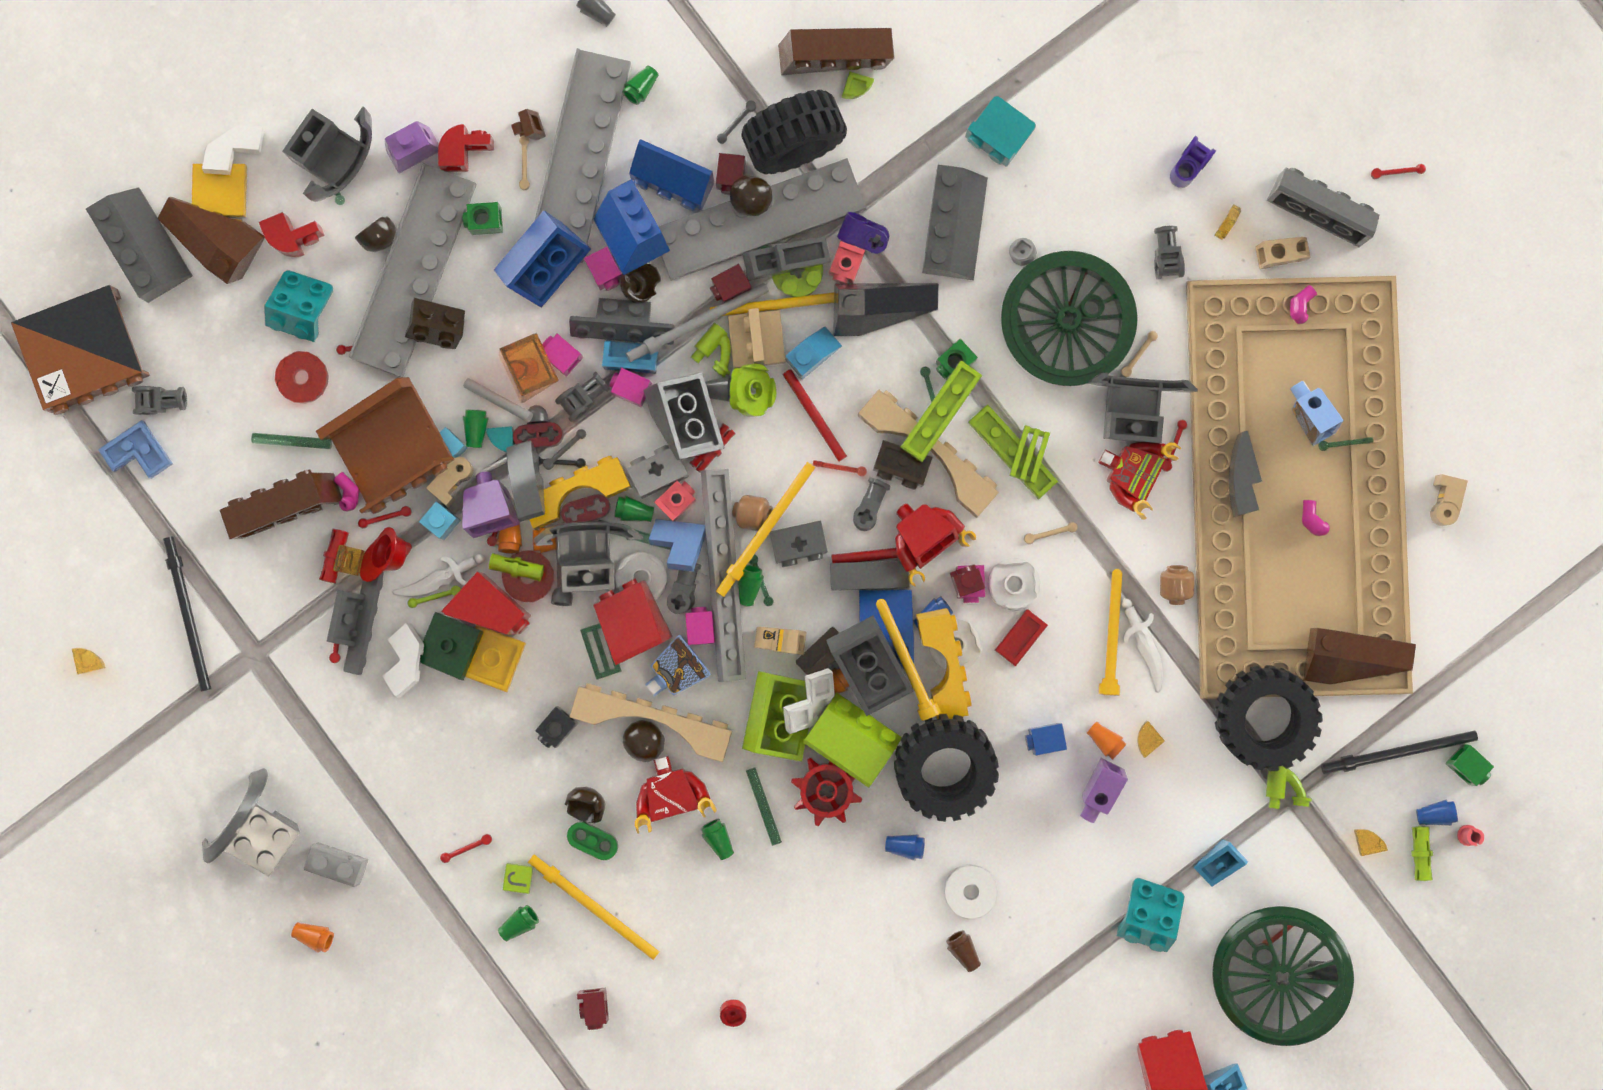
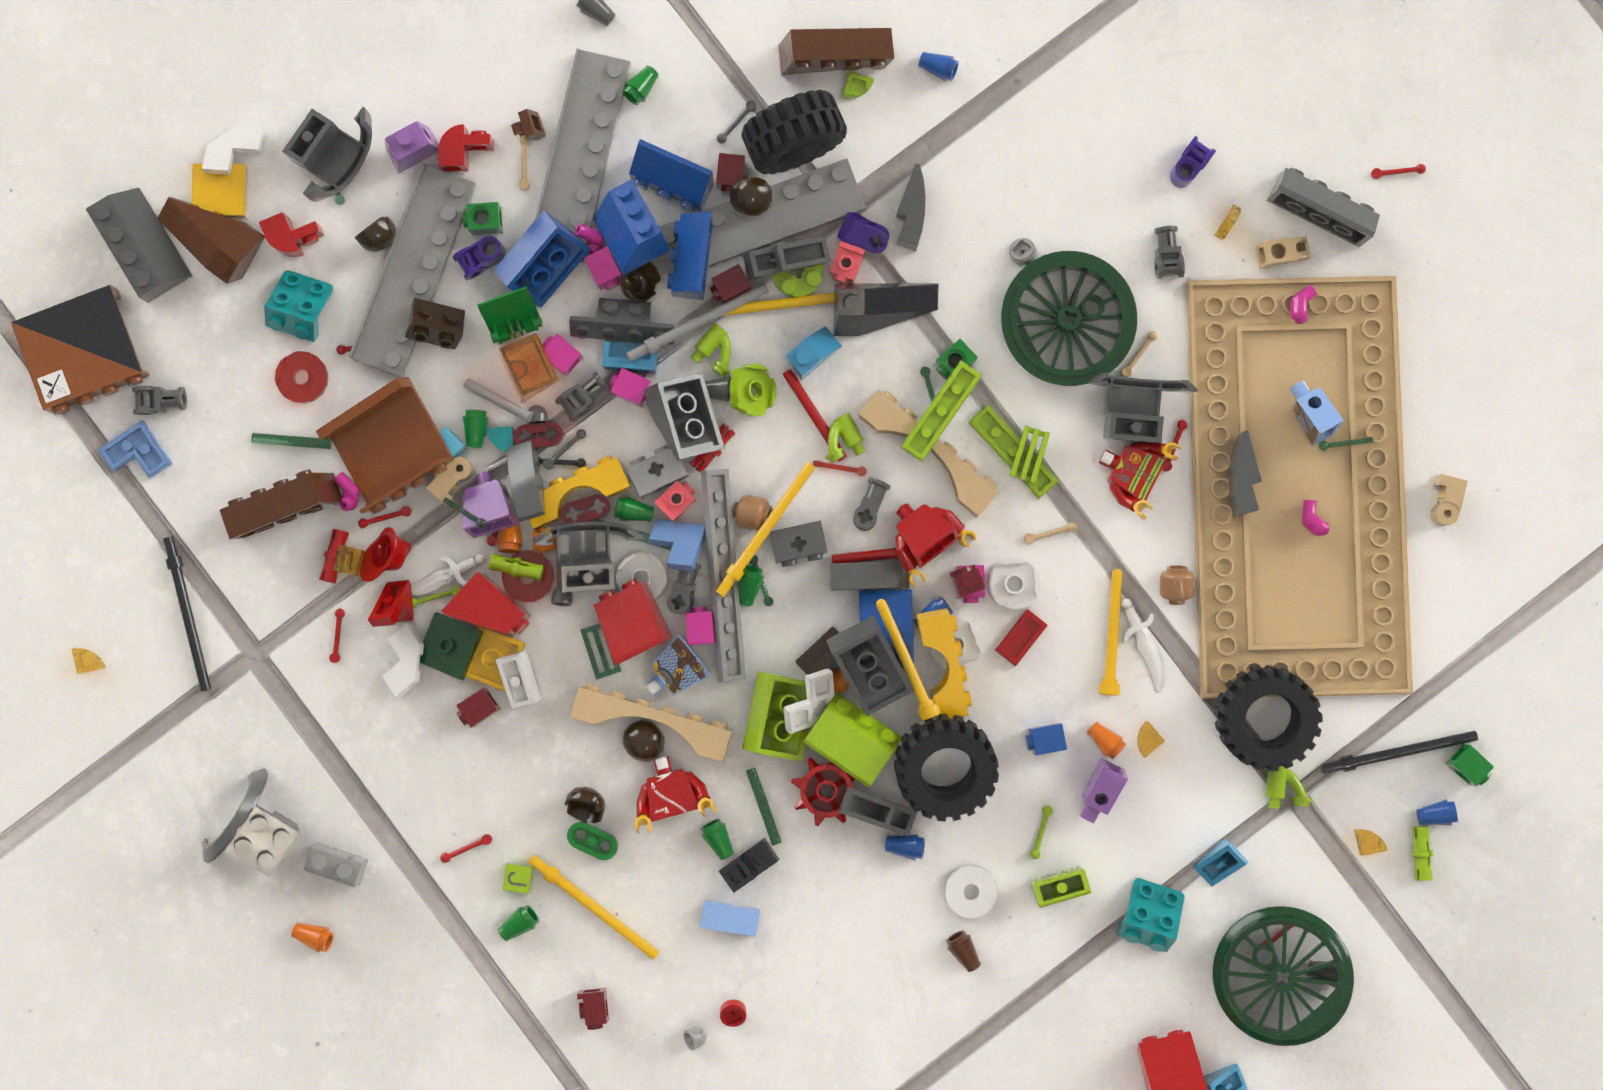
dark grey bracket [327,572,384,675] -> none
medium azure brick [419,502,461,540] -> none
black brick [535,706,578,748] -> none
tan bracket [728,308,786,369] -> none
tan leg [754,627,807,655] -> none
dark brown bracket [873,440,933,490] -> none
dark grey slope [922,164,988,280] -> none
teal bracket [965,96,1036,167] -> none
reddish brown wedge [1303,628,1416,685] -> none
coral pin [1457,825,1484,846] -> none
none -> red slope [368,580,414,627]
none -> clear green hinge [443,497,486,529]
none -> dark purple piece [453,236,506,280]
none -> dark red brick [456,688,501,728]
none -> green hinge [477,286,543,345]
none -> white slope [496,650,541,709]
none -> dark pink arm [575,223,604,254]
none -> blue slope [667,212,713,300]
none -> light grey hinge [683,1027,706,1051]
none -> light blue slope [699,900,760,937]
none -> black slope [718,838,780,893]
none -> lime plant [825,413,866,463]
none -> dark grey slope [838,787,917,837]
none -> dark grey slope [896,163,926,252]
none -> blue cone [918,52,959,81]
none -> lime hinge [1030,805,1053,859]
none -> lime brick [1030,865,1091,908]

